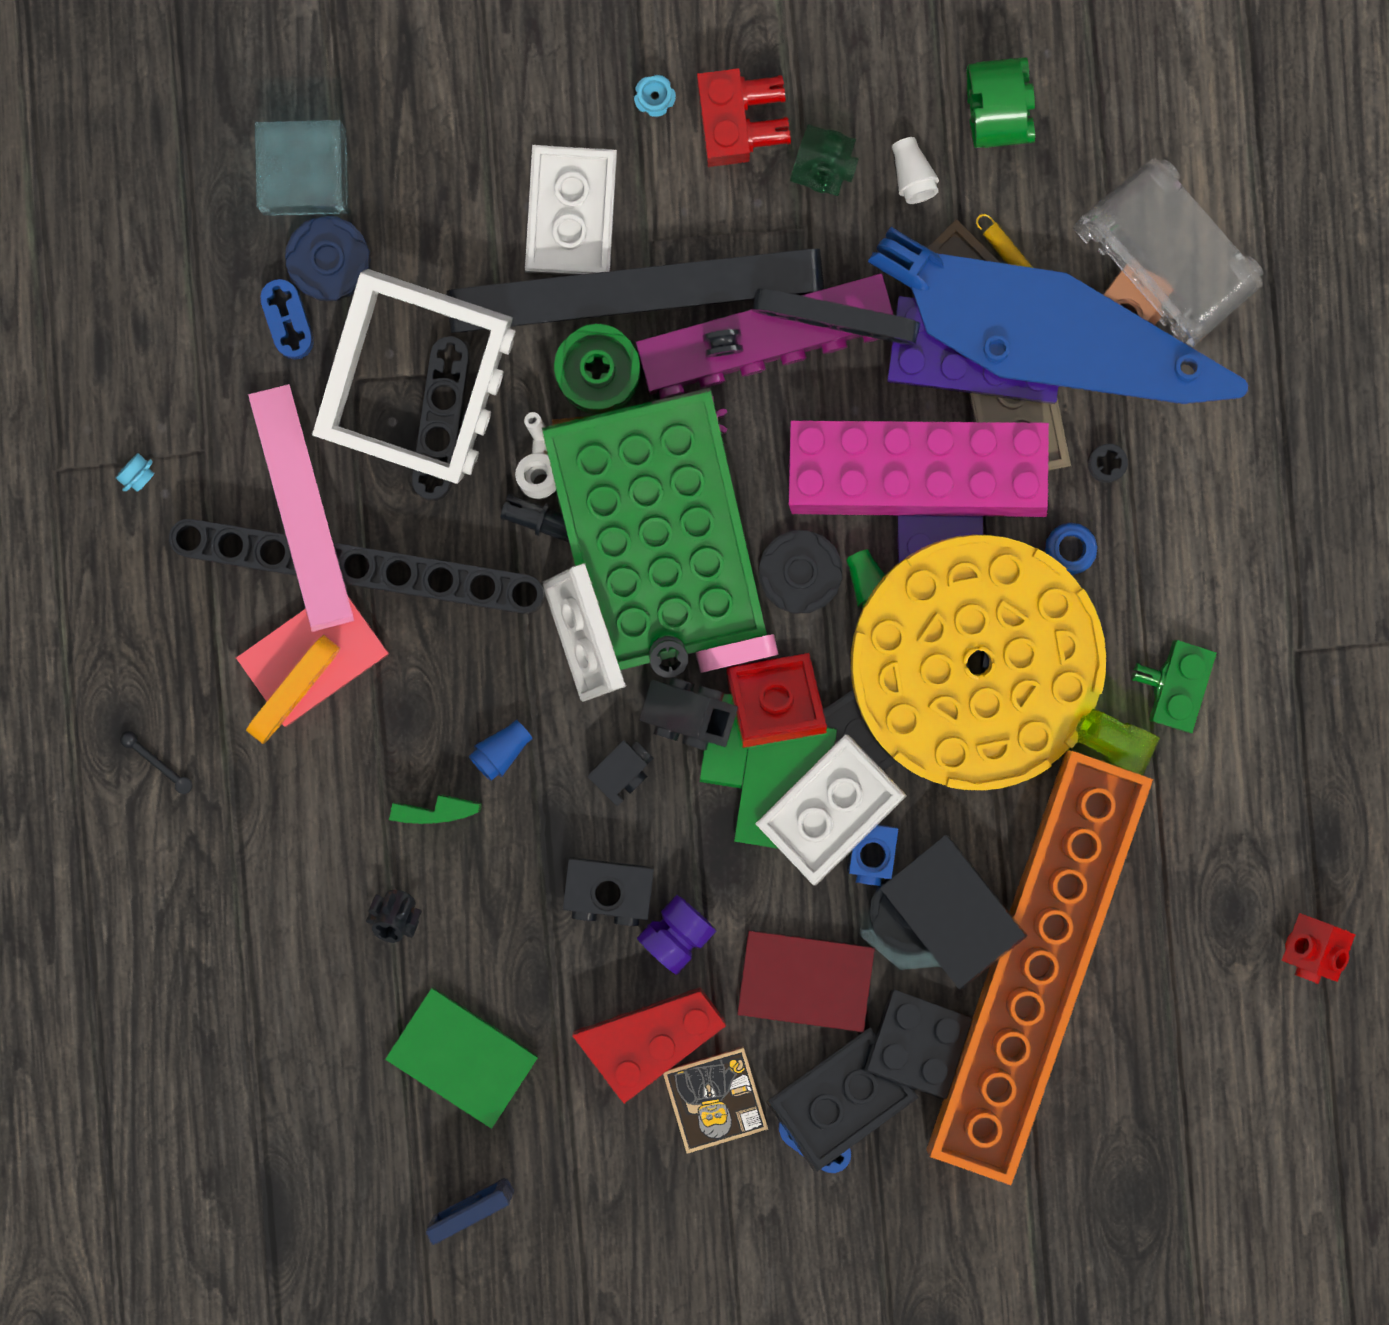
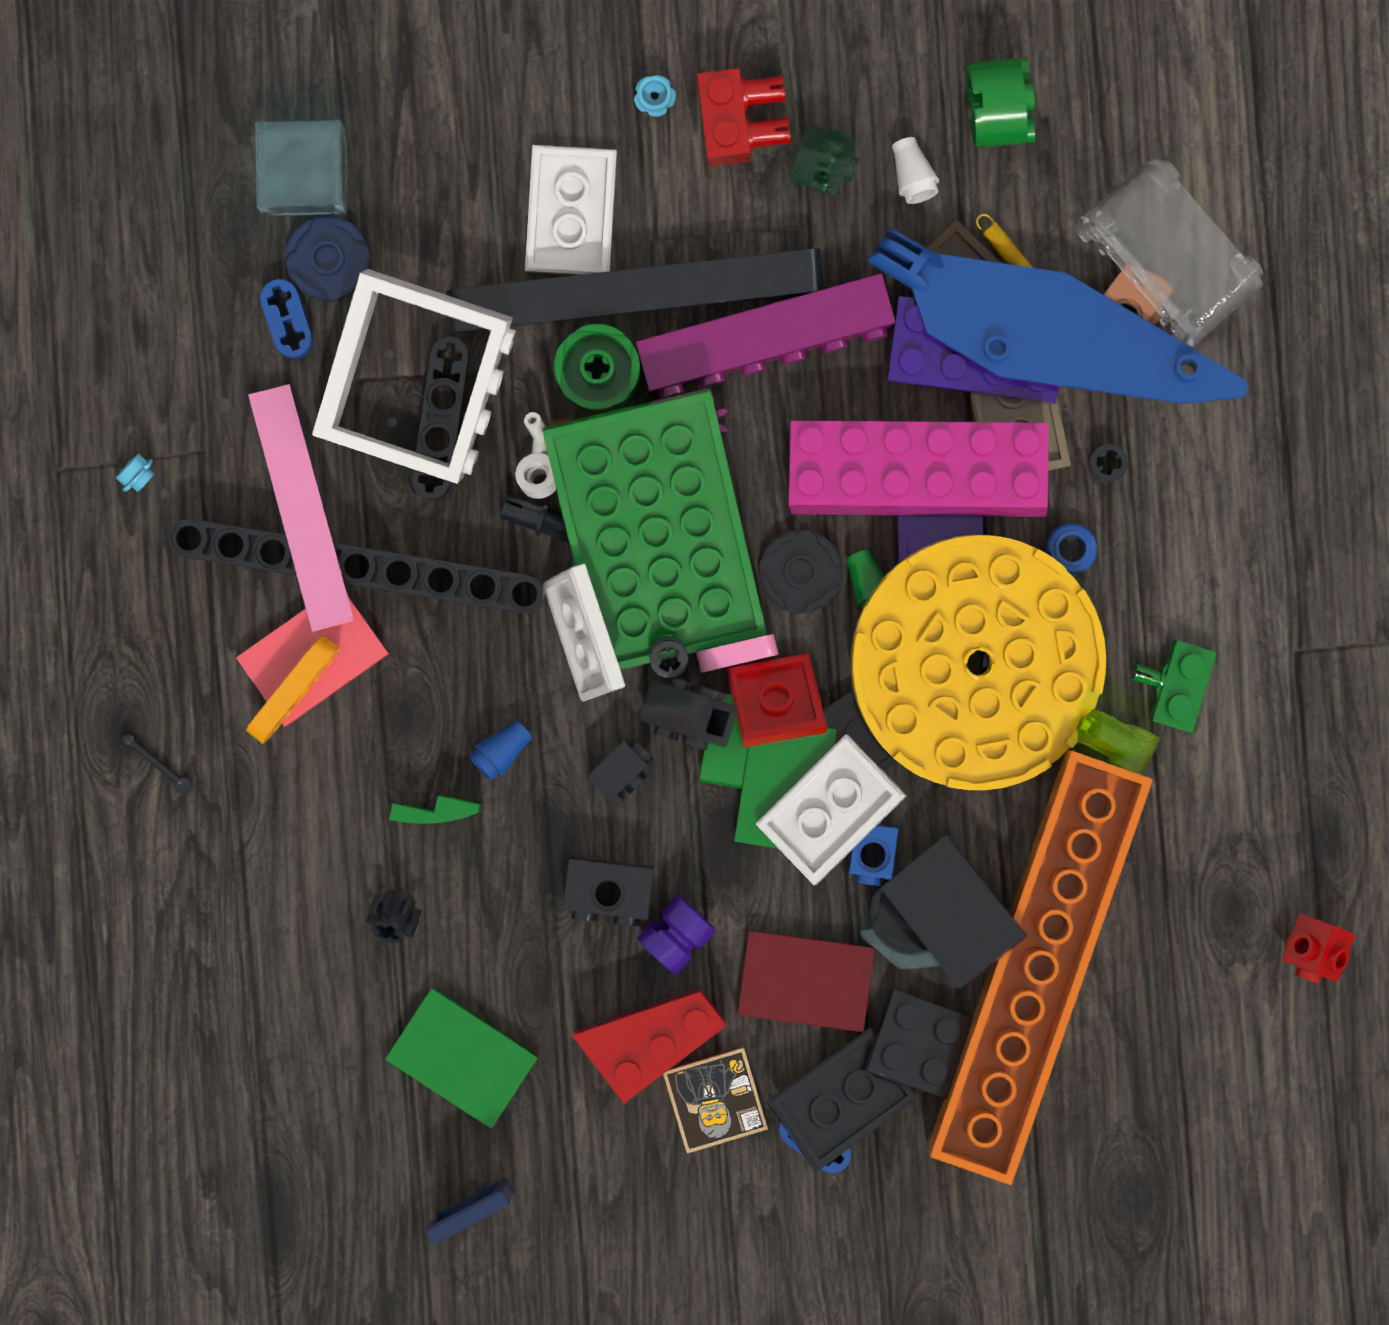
black bush [703,329,744,357] -> none
black beam [753,288,920,345] -> none

